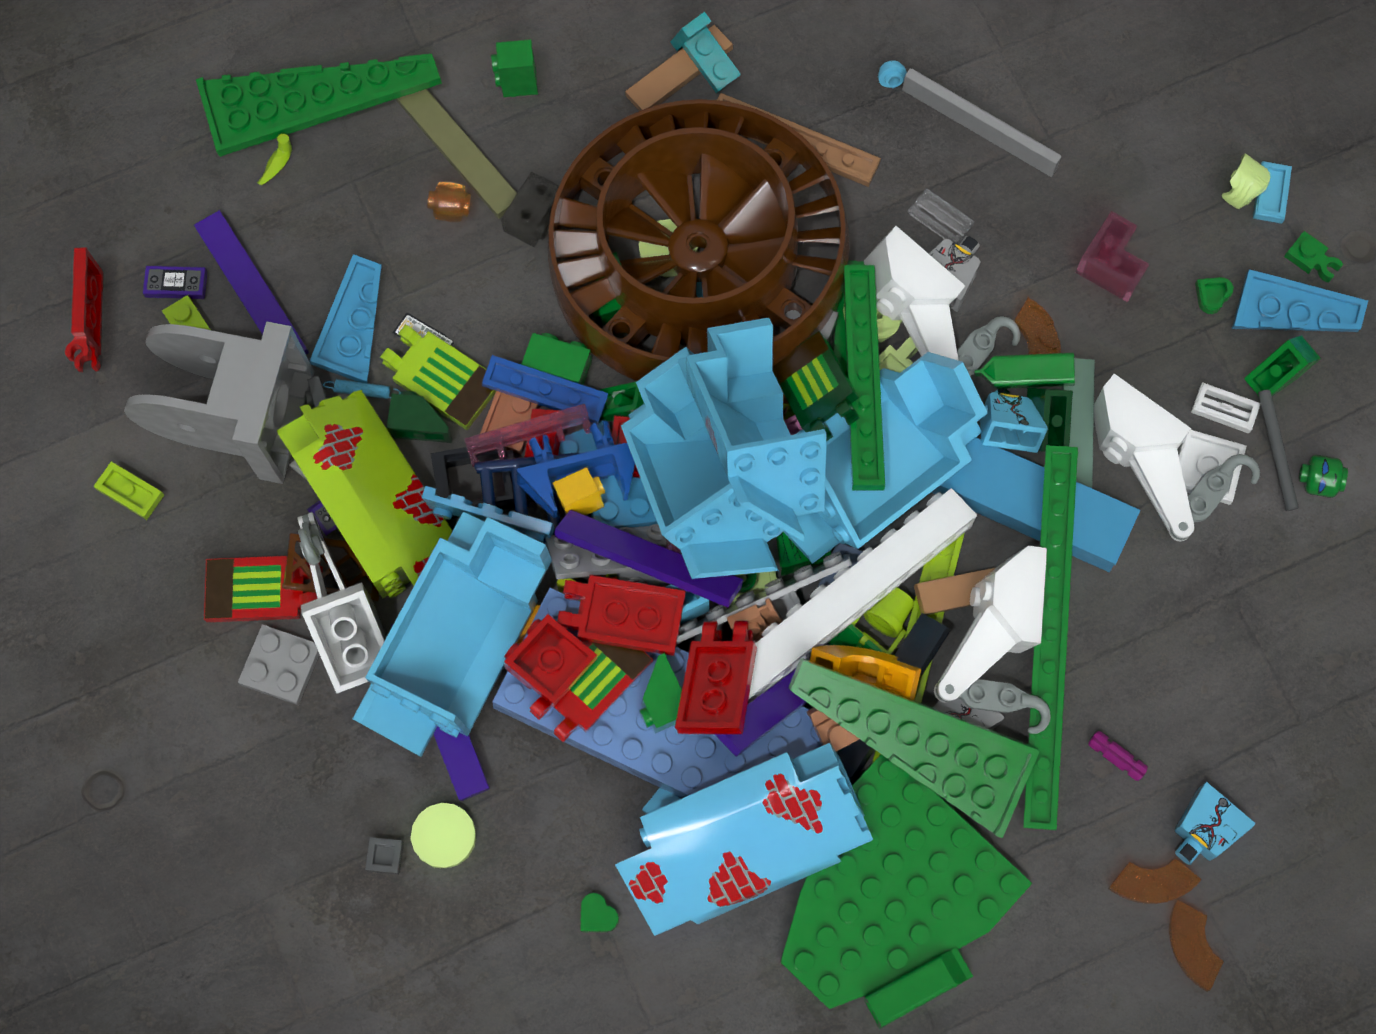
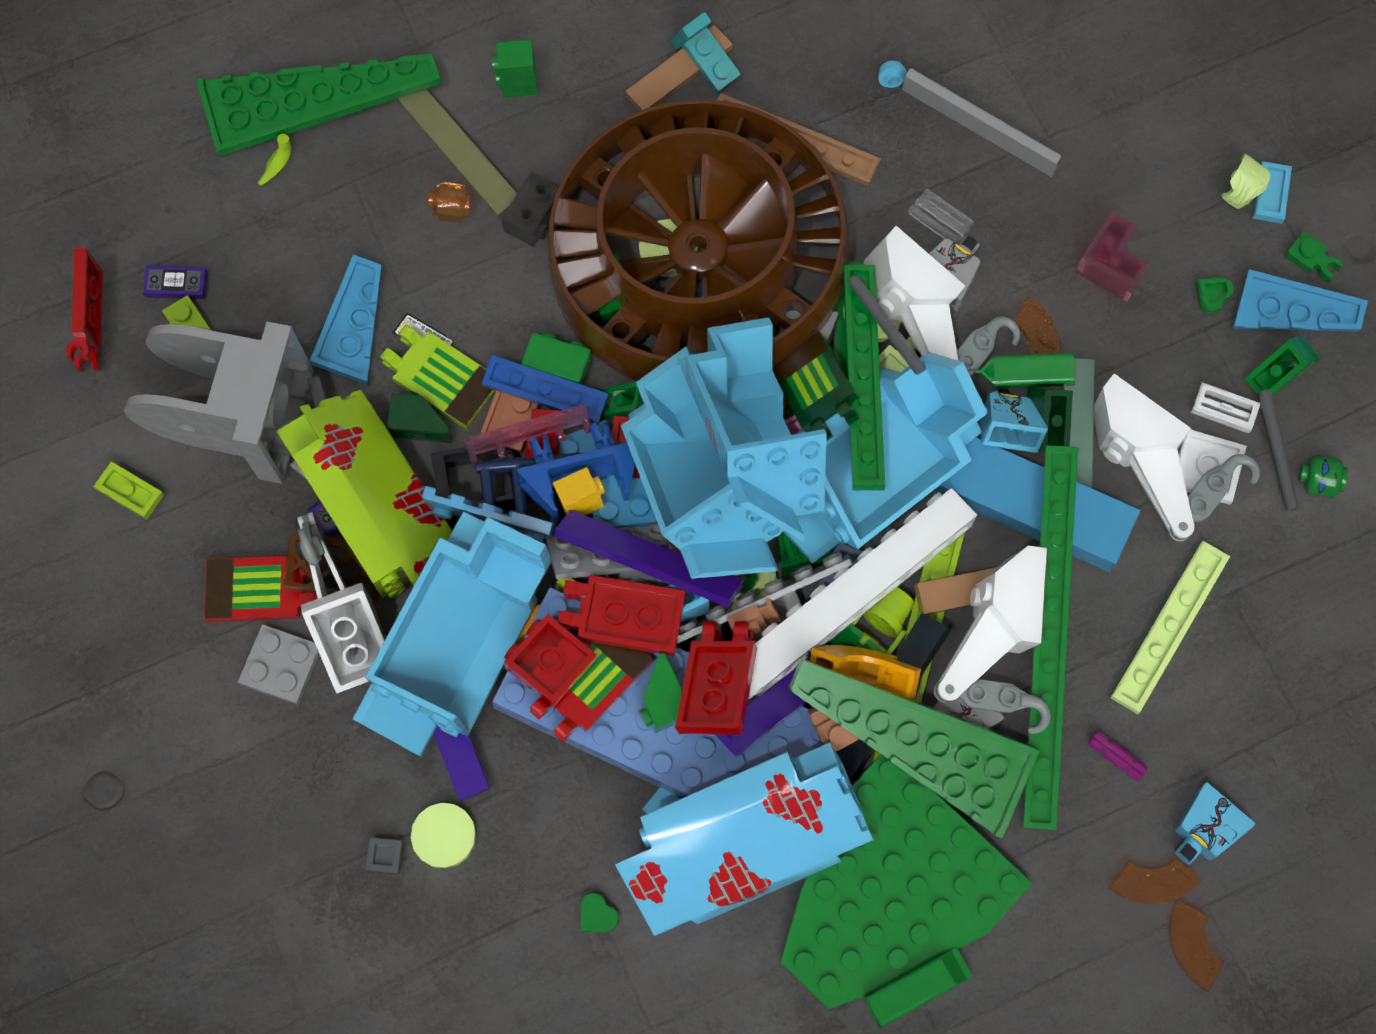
dark purple tile [194,210,309,354] -> none
medium azure piece [323,379,401,399] -> none
none -> dark grey bar [848,275,926,375]
none -> yellowish green tile [1110,540,1230,714]

